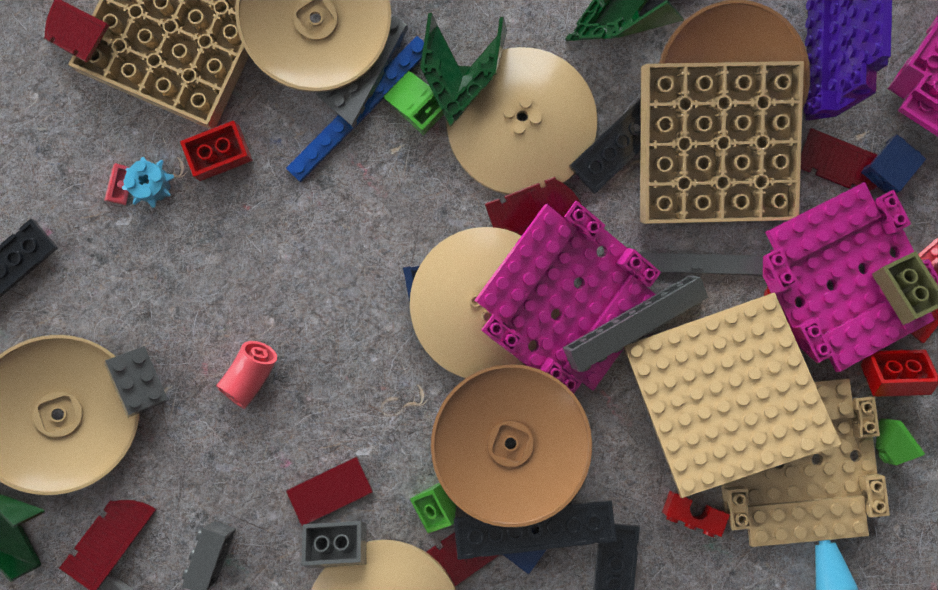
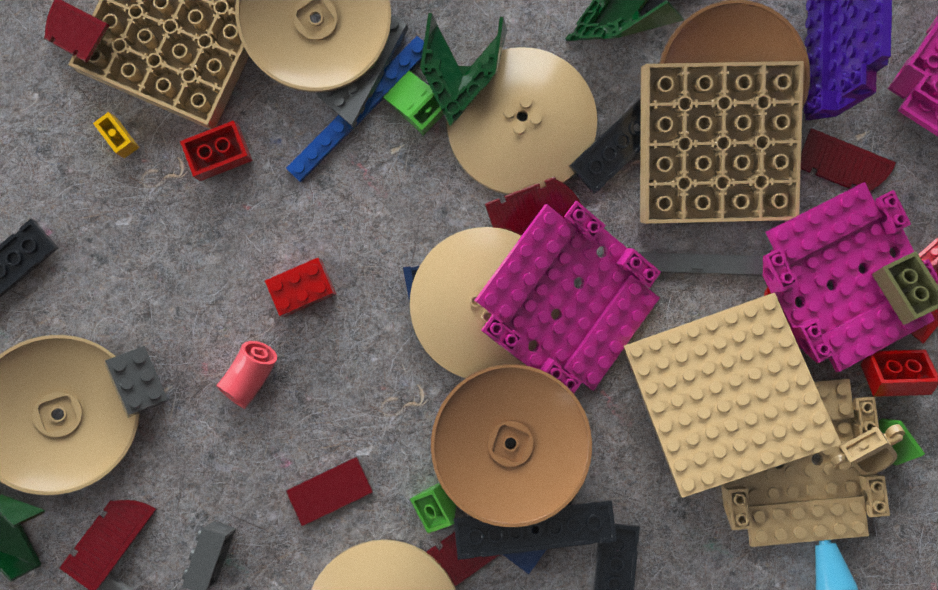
coral slope [105,163,130,205] -> none
medium azure brick [122,157,174,208] -> none
dark grey brick [301,521,367,568] -> none
dark grey brick [563,275,709,372] -> none
red arch [662,491,730,538] -> none
dark blue panel [861,134,926,193] -> none
none -> yellow brick [93,112,140,159]
none -> red brick [264,257,337,317]
none -> tan piece [831,424,905,475]

